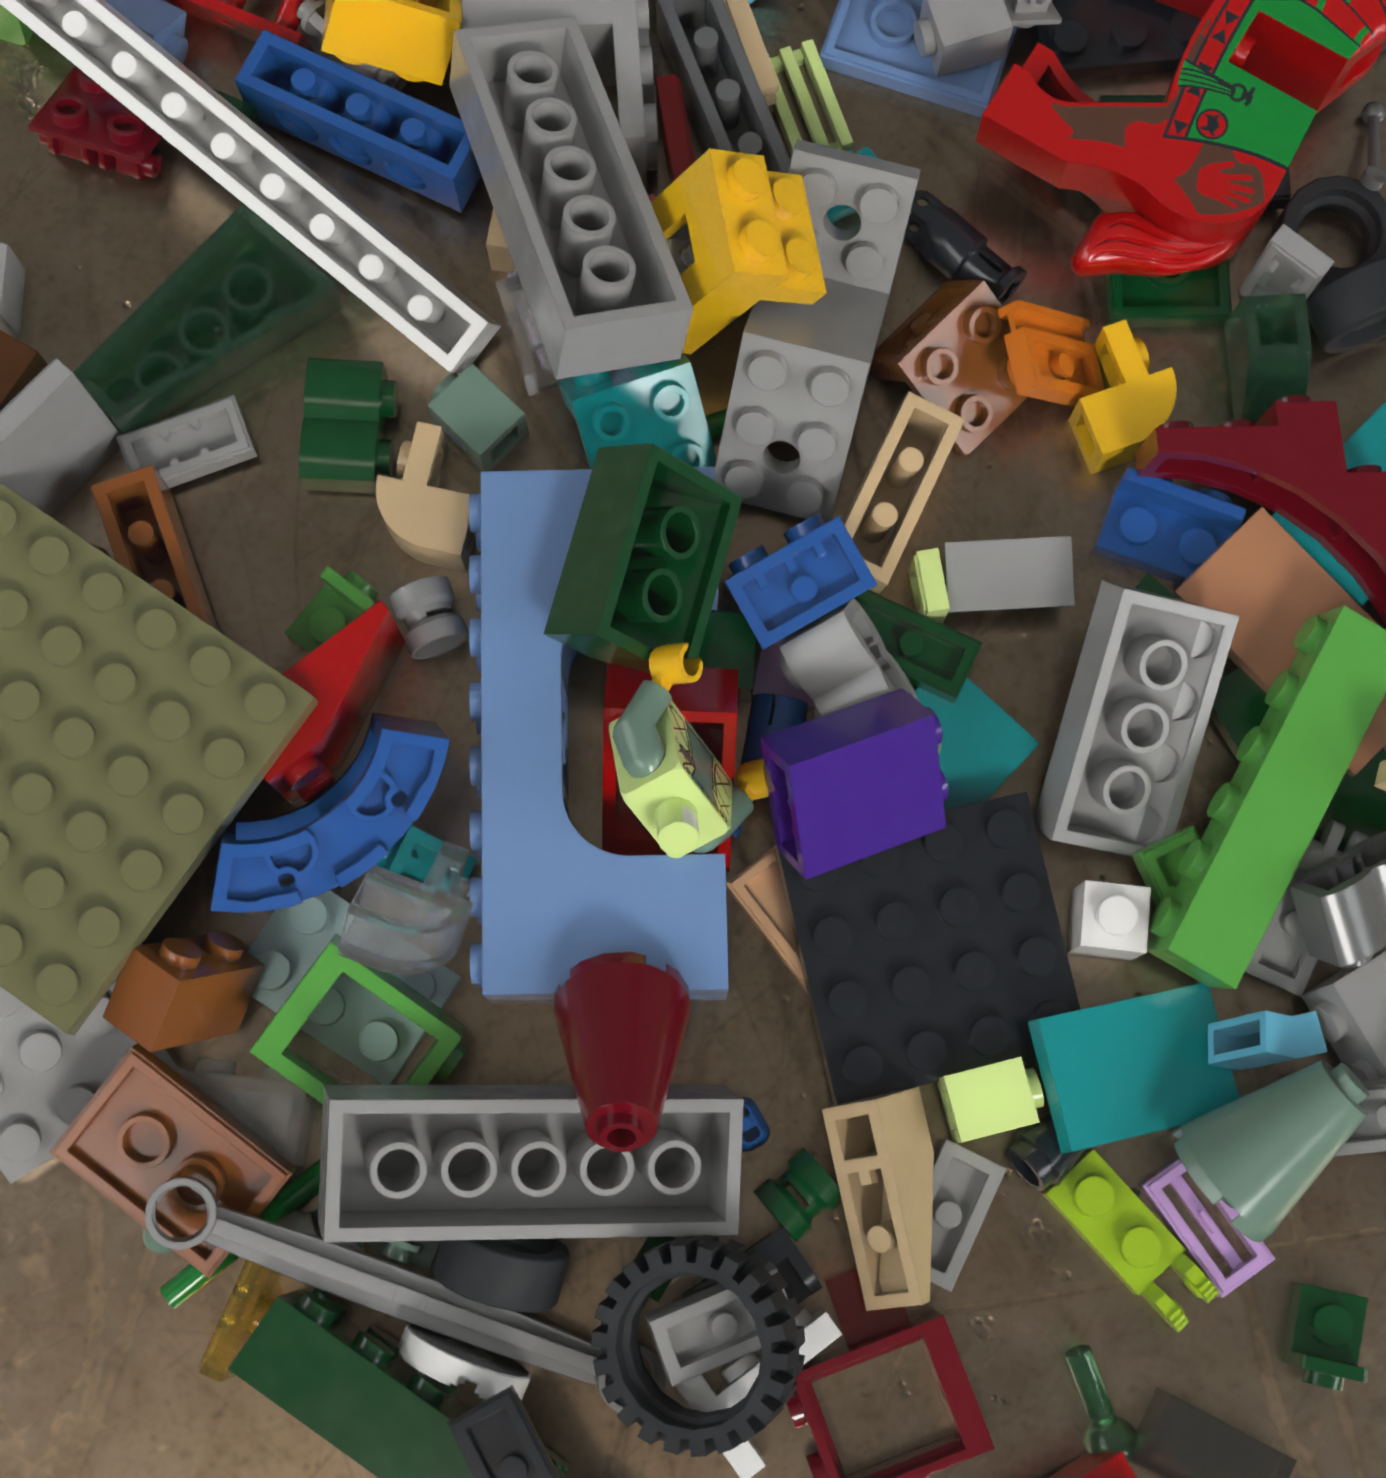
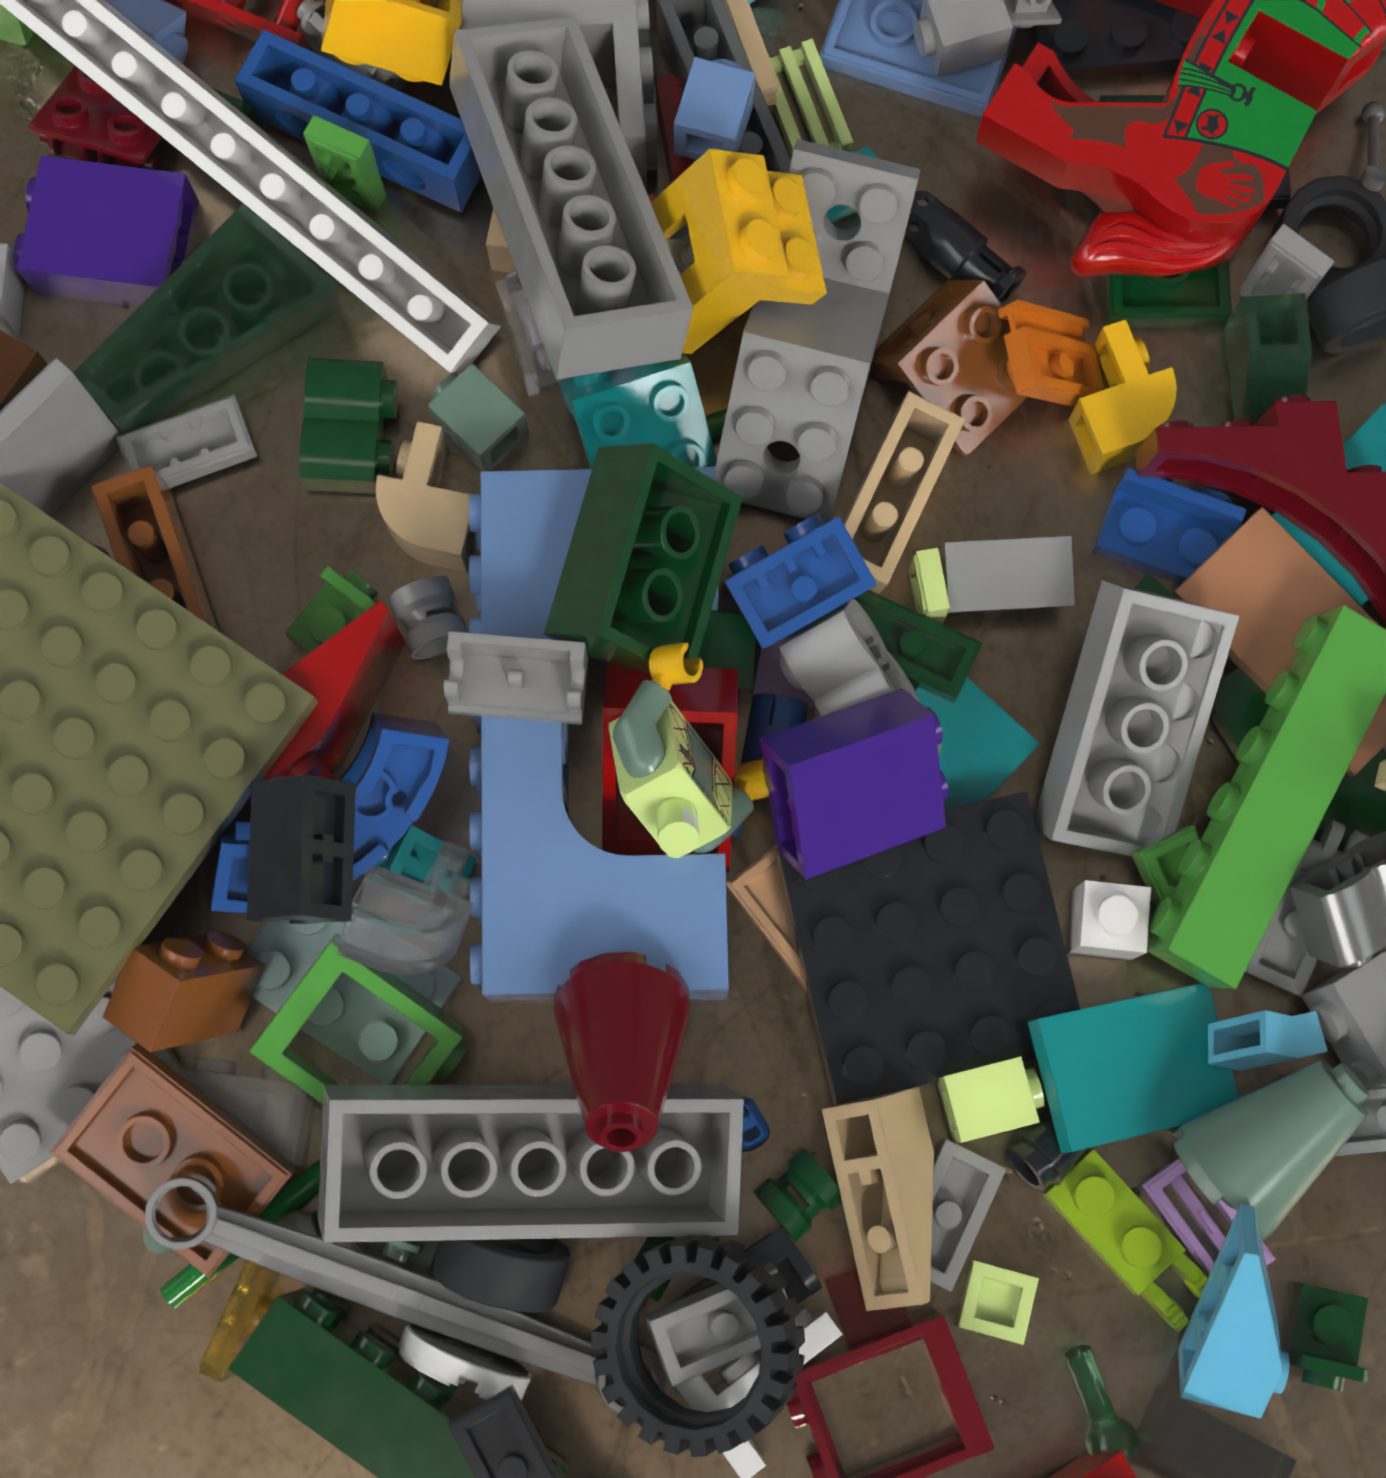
none -> dark purple brick [13,155,199,312]
none -> black hinge [246,774,356,924]
none -> bright green plate [303,115,387,214]
none -> light grey hinge [444,631,588,725]
none -> medium blue brick [674,57,756,160]
none -> yellowish green tile [955,1259,1039,1345]
none -> medium azure slope [1178,1203,1290,1419]

